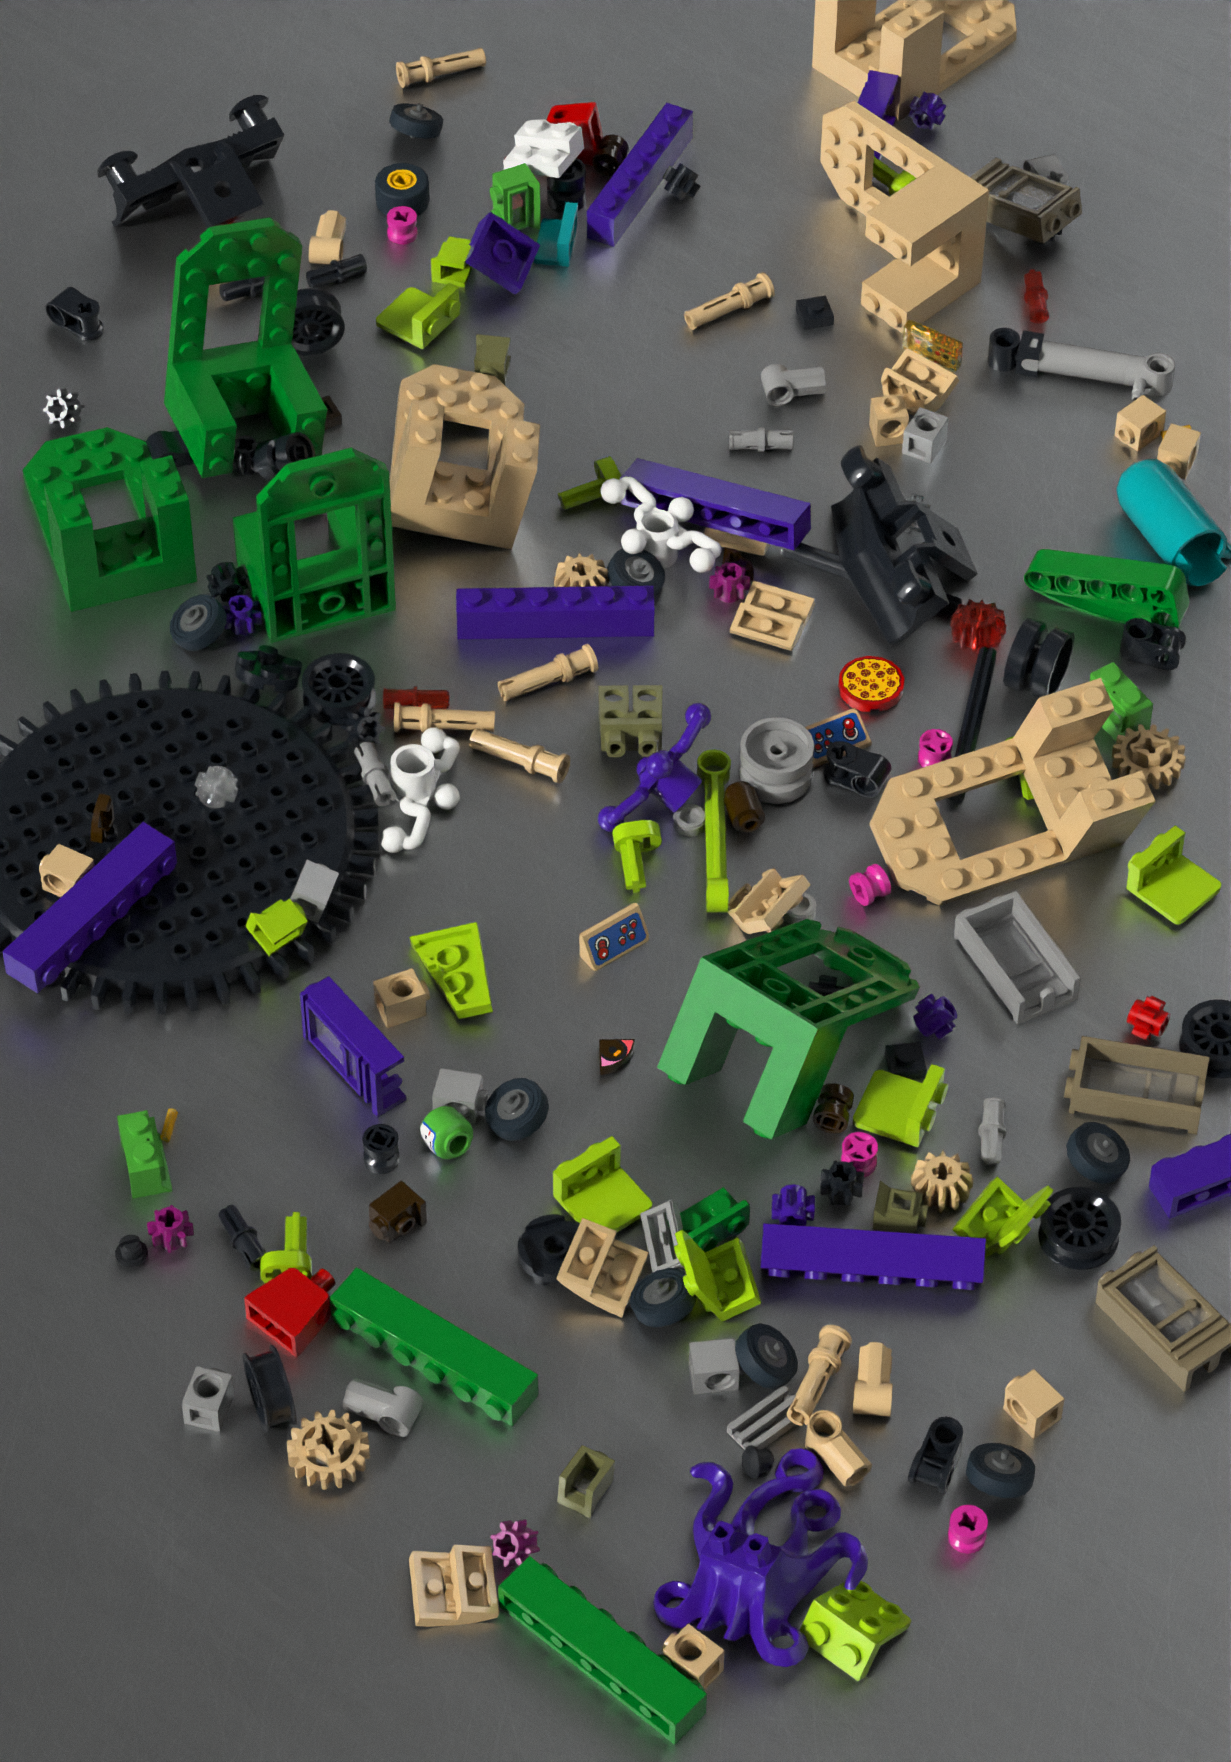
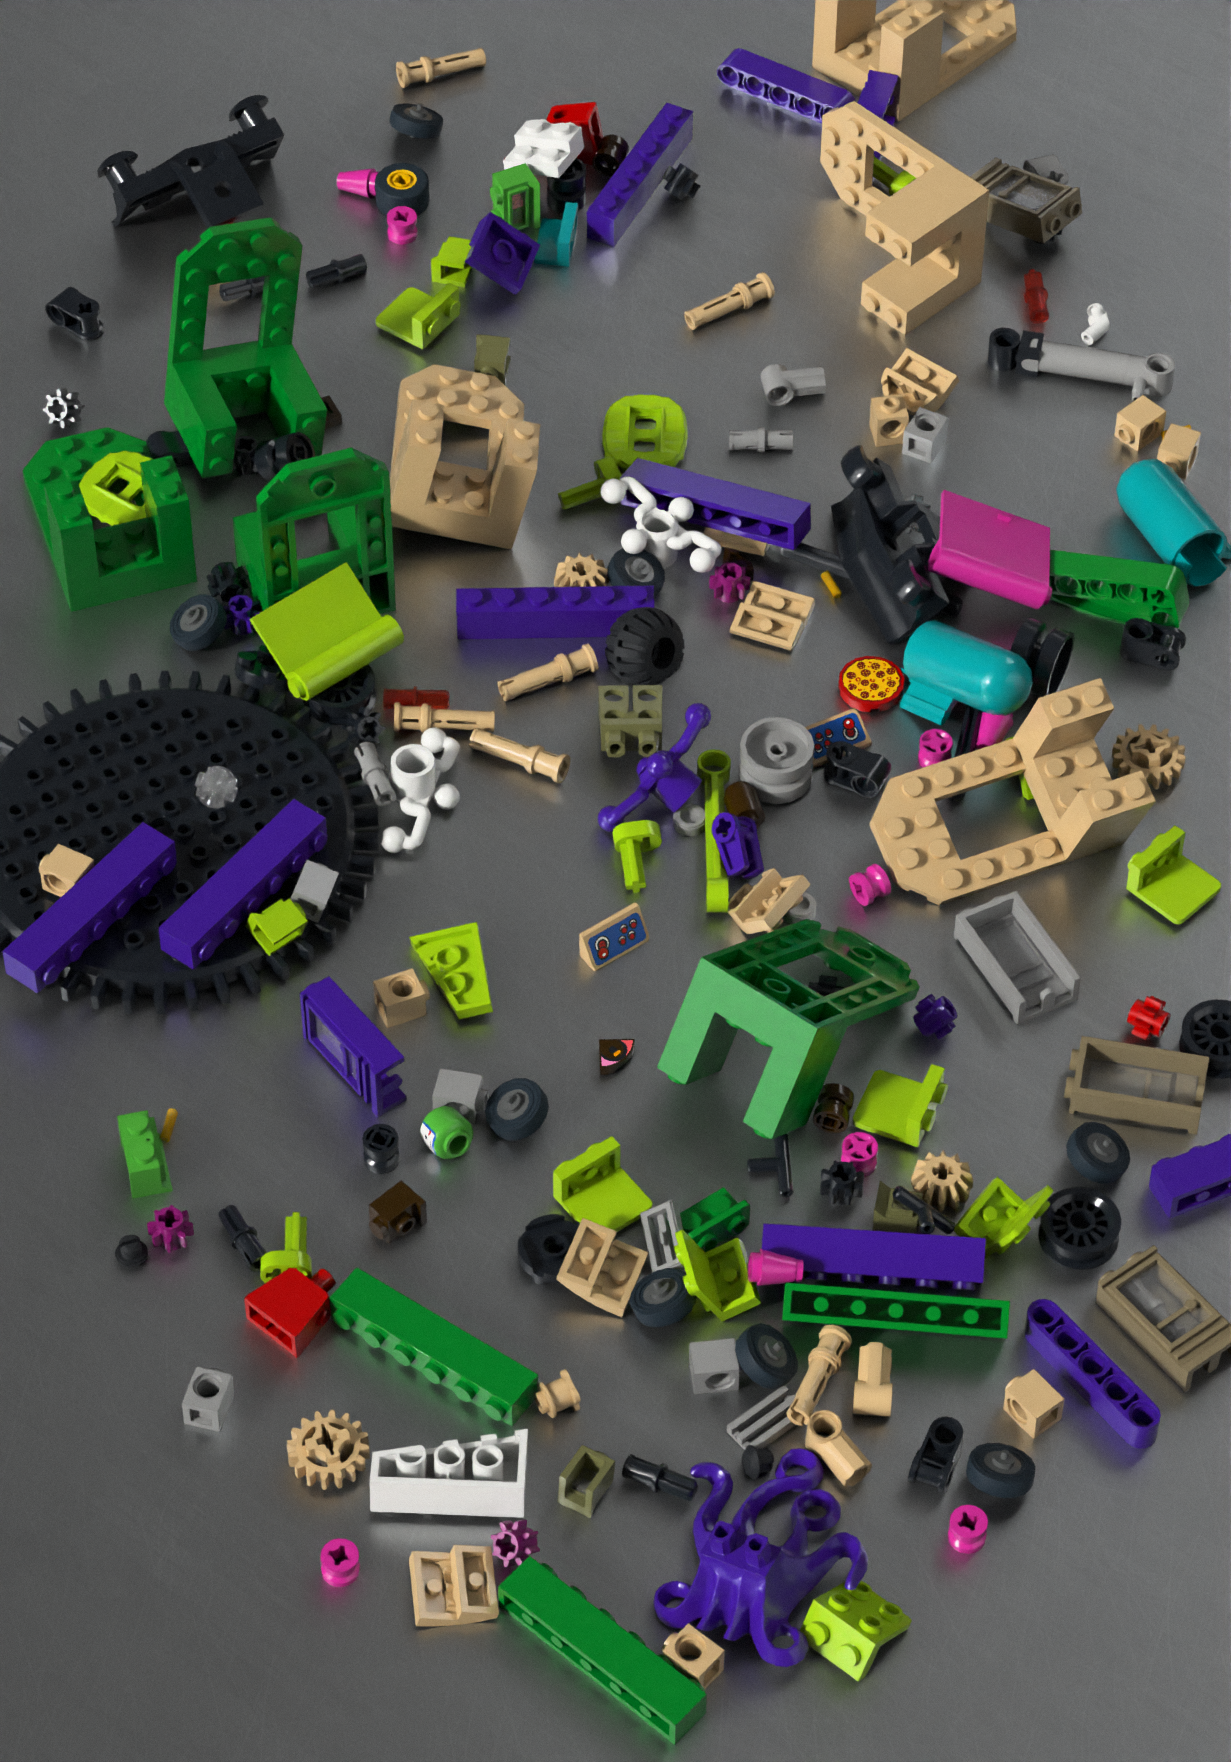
dark brown tile [91,794,115,843] -> none
black wheel [242,1344,297,1433] -> none
black wheel [292,288,345,356] -> none
tan piece [309,210,346,265] -> none
light grey piece [342,1377,424,1437] -> none
dark purple gear [771,1184,815,1226] -> none
black plate [796,295,834,330] -> none
black plate [885,1042,927,1080] -> none
clear yellow tile [902,319,963,371] -> none
dark purple gear [908,91,946,130] -> none
clear red gear [950,598,1007,653] -> none
light grey axle [978,1097,1007,1166] -> none
bright green window [1090,662,1153,741] -> none
none -> lime piece [79,451,153,526]
none -> dark purple brick [159,799,328,970]
none -> lime door [249,562,404,701]
none -> dark pink wheel [320,1538,360,1587]
none -> dark pink cone [337,168,379,199]
none -> white wedge [370,1429,528,1518]
none -> tan brick [534,1369,581,1418]
none -> lime piece [602,394,688,471]
none -> black wheel [605,607,685,685]
none -> black axle [622,1454,698,1501]
none -> dark purple piece [712,812,764,880]
none -> dark purple beam [717,48,856,124]
none -> black piece [747,1133,794,1197]
none -> dark pink cone [748,1249,804,1286]
none -> green brick [782,1283,1010,1339]
none -> yellow leg [821,570,842,598]
none -> black piece [892,1186,956,1235]
none -> teal piece [900,620,1033,726]
none -> dark pink door [928,490,1052,610]
none -> dark pink cone [976,712,1014,750]
none -> dark purple beam [1024,1299,1161,1449]
none -> white arm [1081,303,1110,345]

